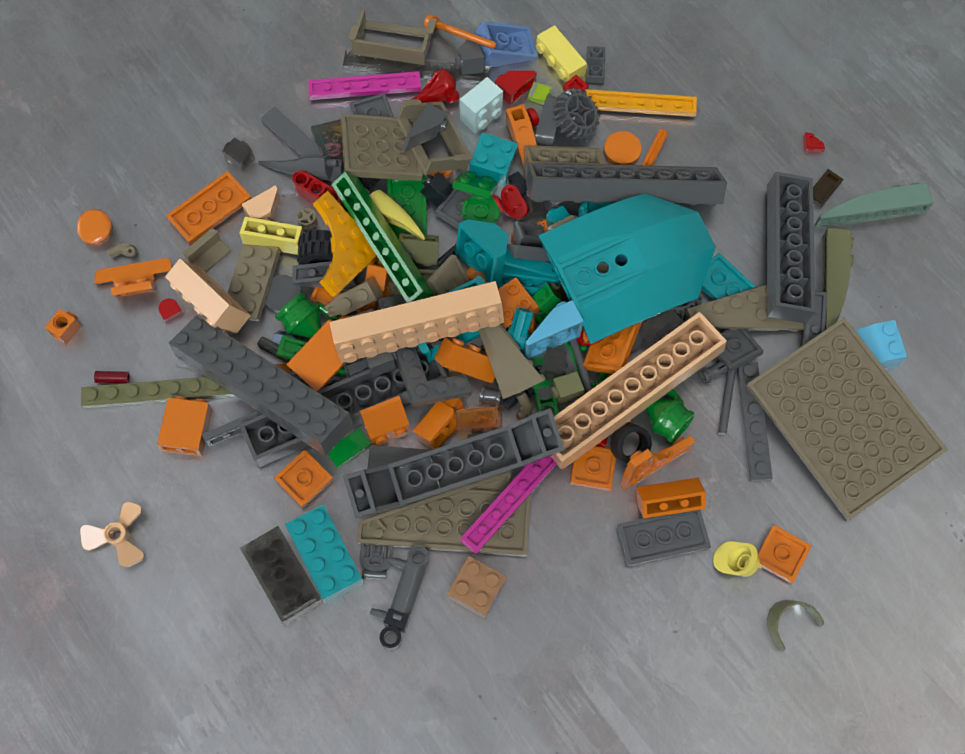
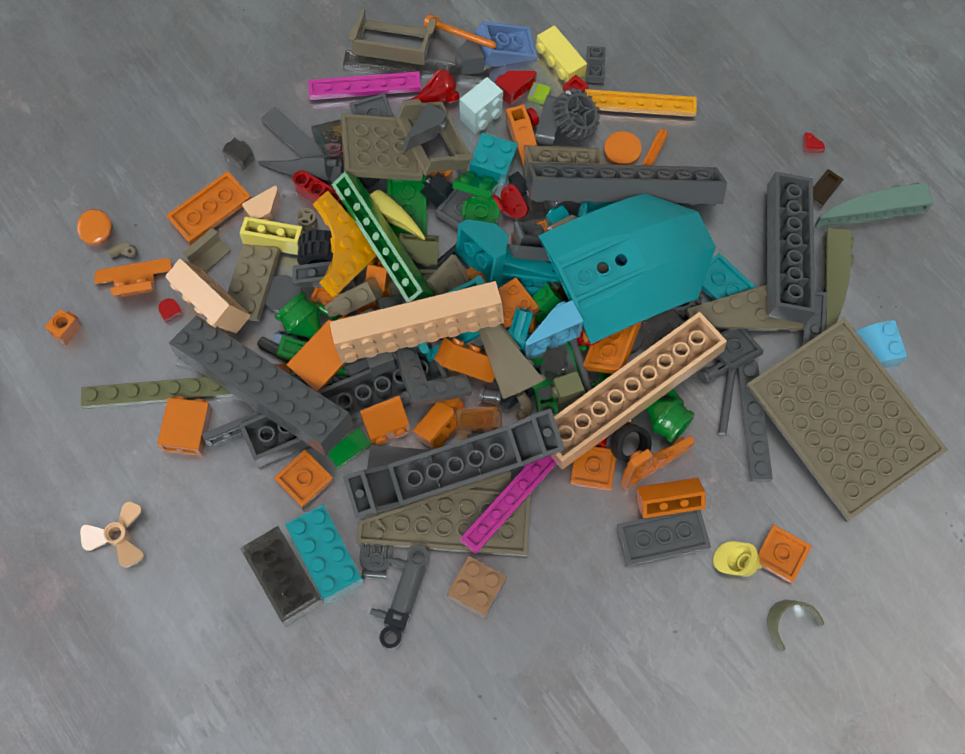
dark red axle [94,371,130,384] -> none

